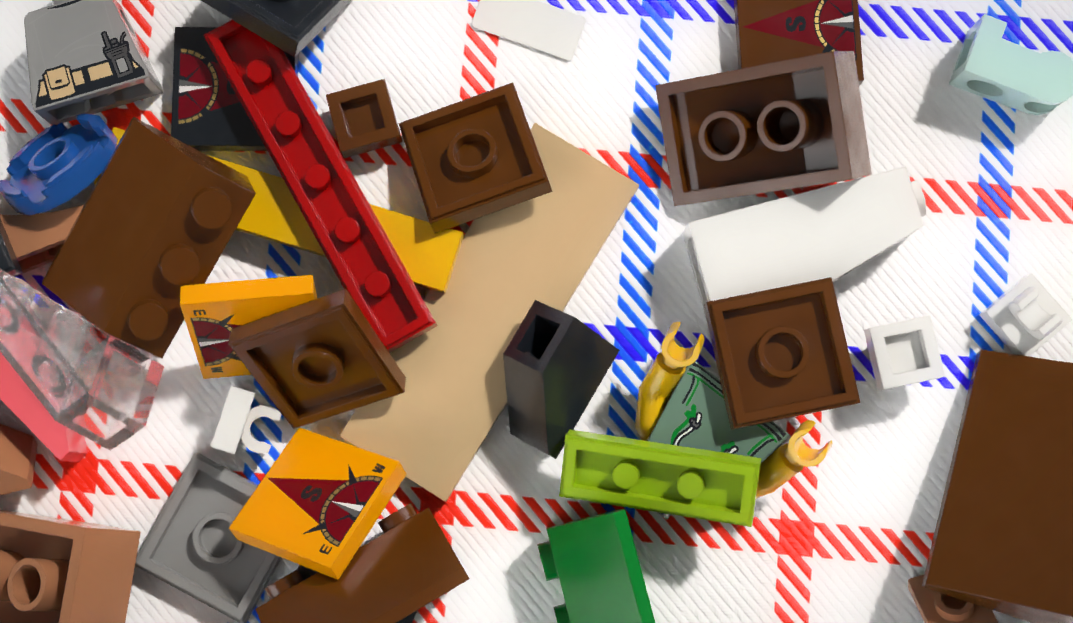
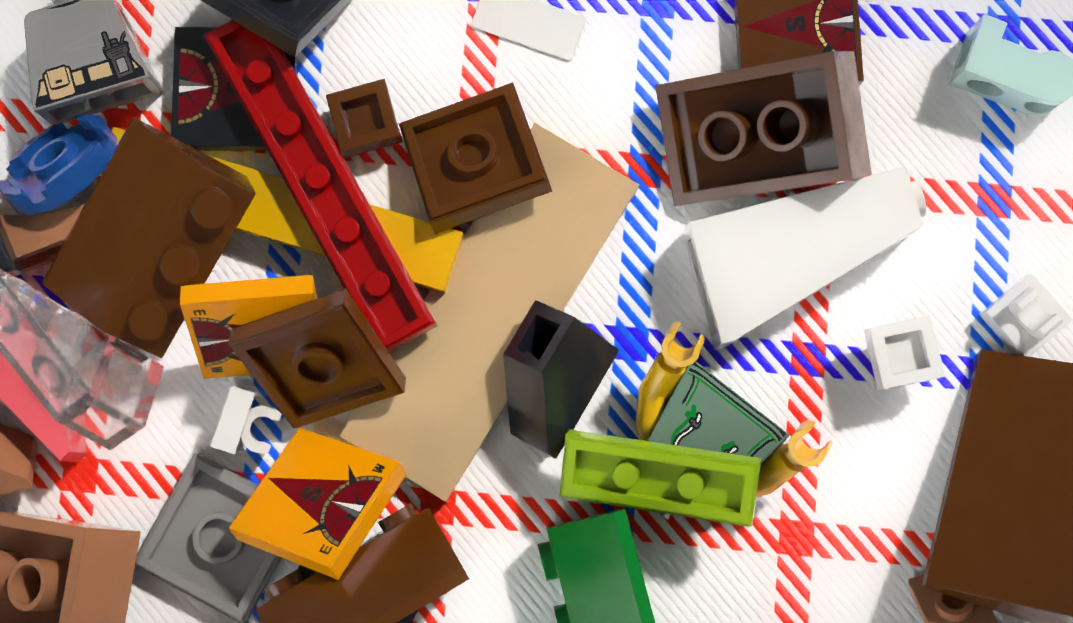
reddish brown tile [704,277,861,430] -> none

